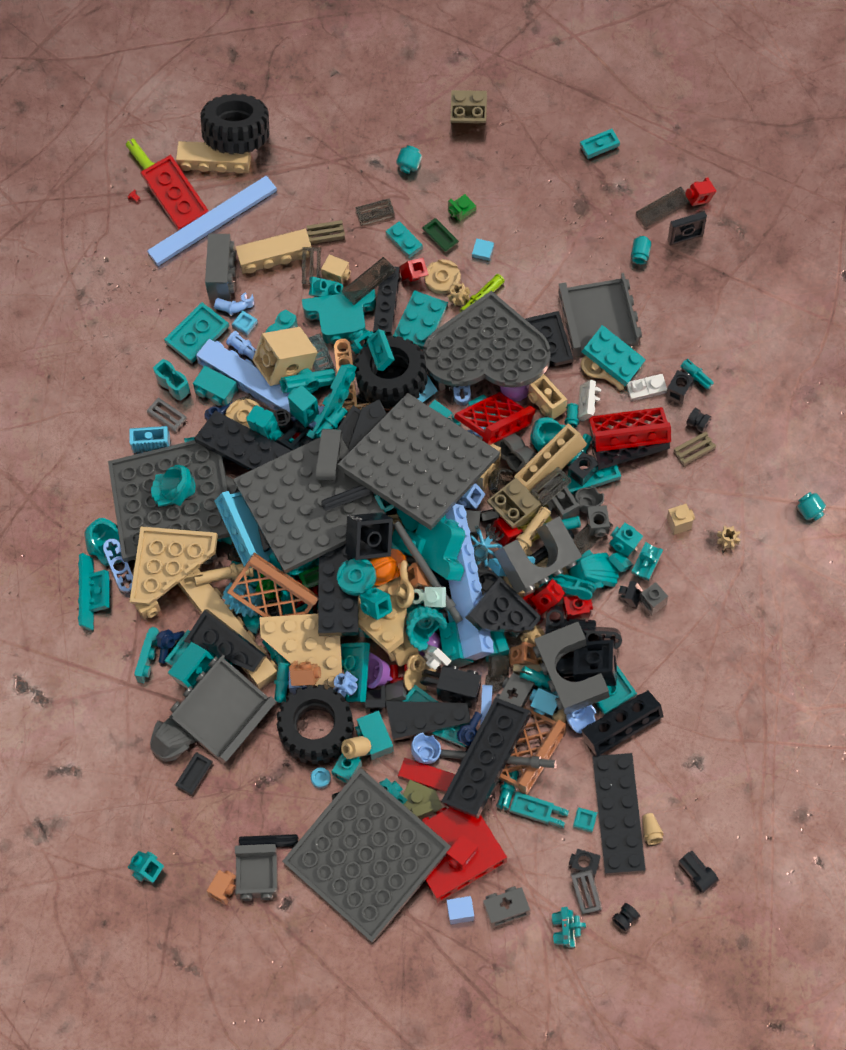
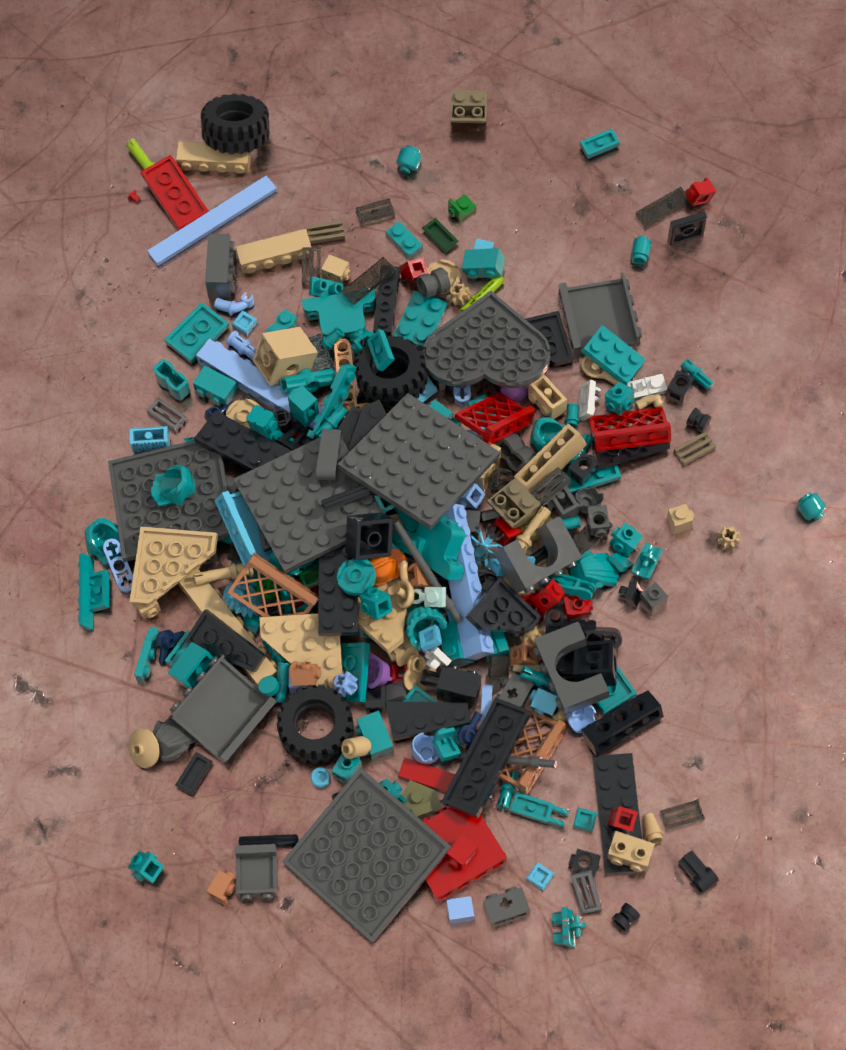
none -> tan dish [128,728,159,768]
none -> teal tile [258,676,279,697]
none -> teal pin [321,327,345,350]
none -> dark grey wheel [416,267,451,299]
none -> medium azure tile [419,624,442,652]
none -> teal bracket [432,727,461,762]
none -> teal brick [461,248,505,279]
none -> medium azure tile [526,862,554,891]
none -> teal brick [605,381,634,416]
none -> red brick [607,806,638,831]
none -> tan brick [607,831,655,872]
none -> tan arm [634,394,664,410]
none -> clear smoke tile [659,799,705,831]

